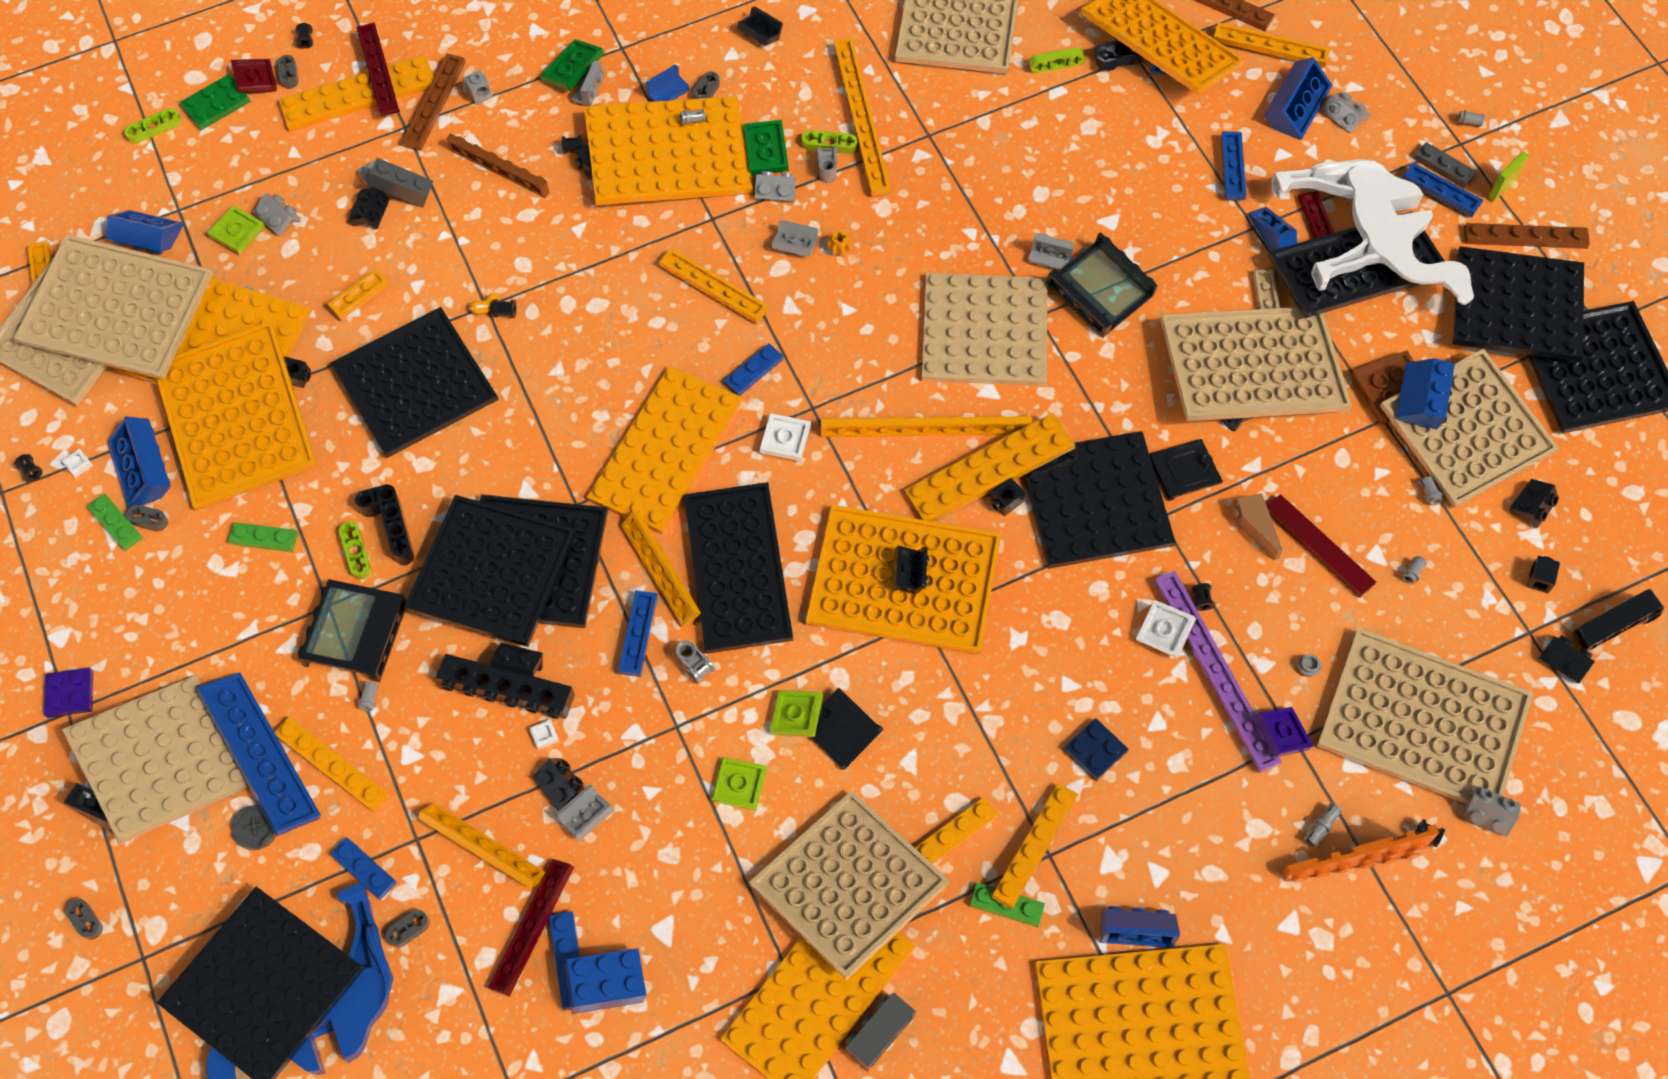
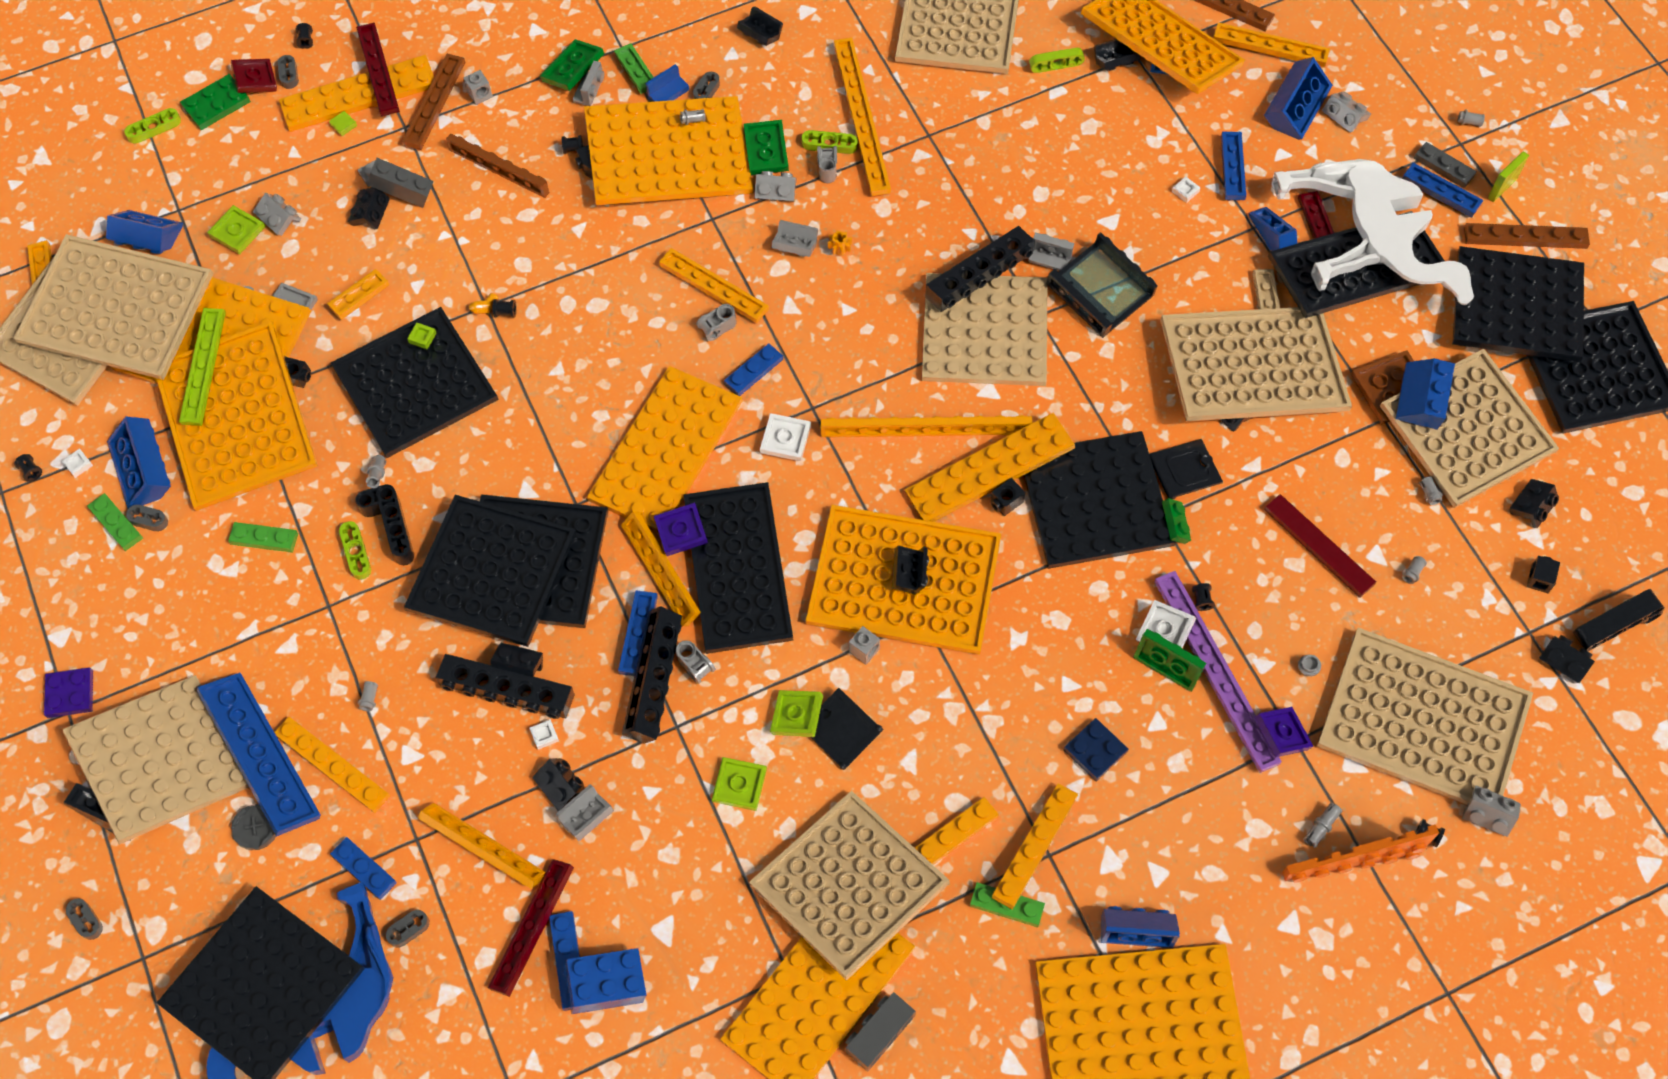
panel [298,579,406,683] -> none
medium nougat slope [1232,493,1283,560] -> none
none -> lime tile [179,308,226,426]
none -> light grey tile [273,283,318,310]
none -> lime tile [329,111,357,136]
none -> light grey pin [366,455,387,488]
none -> lime plate [407,323,436,349]
none -> bright green plate [614,43,654,94]
none -> black brick [622,606,682,744]
none -> dark purple plate [654,502,708,556]
none -> light grey piece [696,304,737,341]
none -> light grey brick [849,626,880,665]
none -> black brick [925,226,1035,312]
none -> green plate [1133,629,1207,692]
none -> green plate [1162,498,1191,544]
none -> white tile [1172,176,1200,203]

